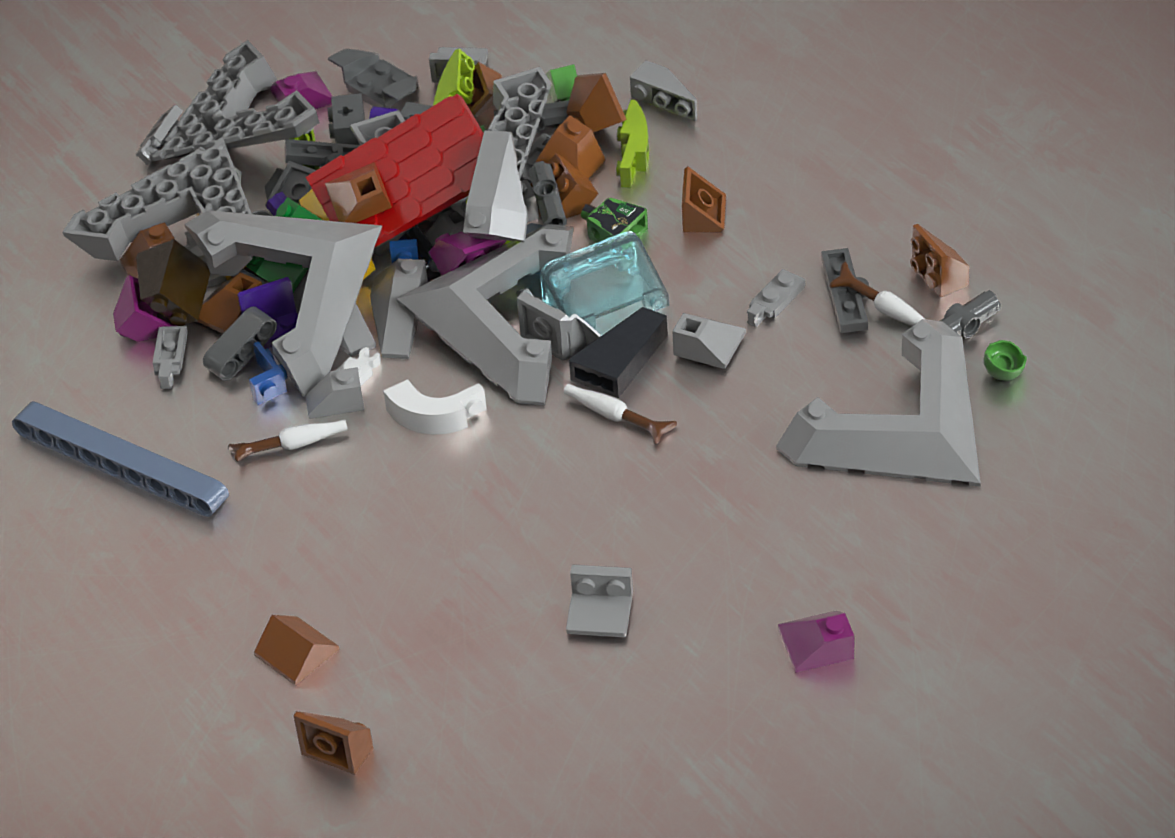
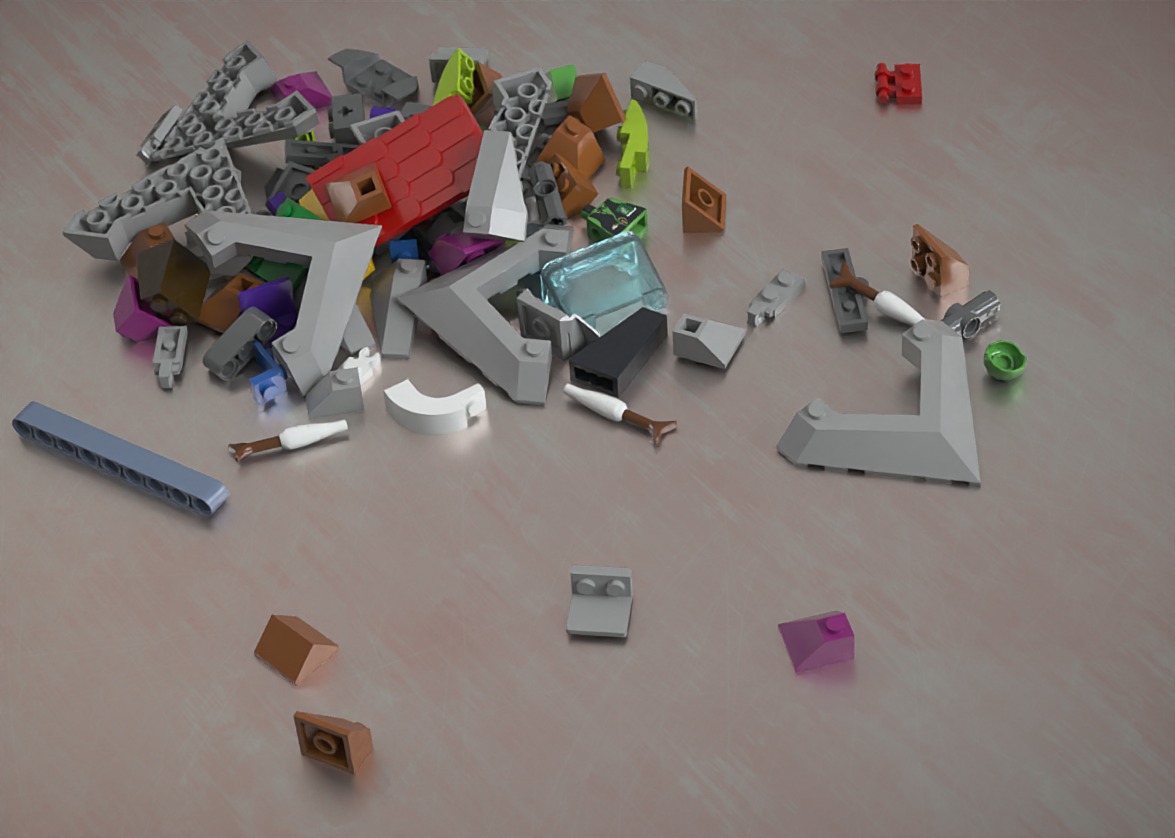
none -> red plate [874,63,922,105]

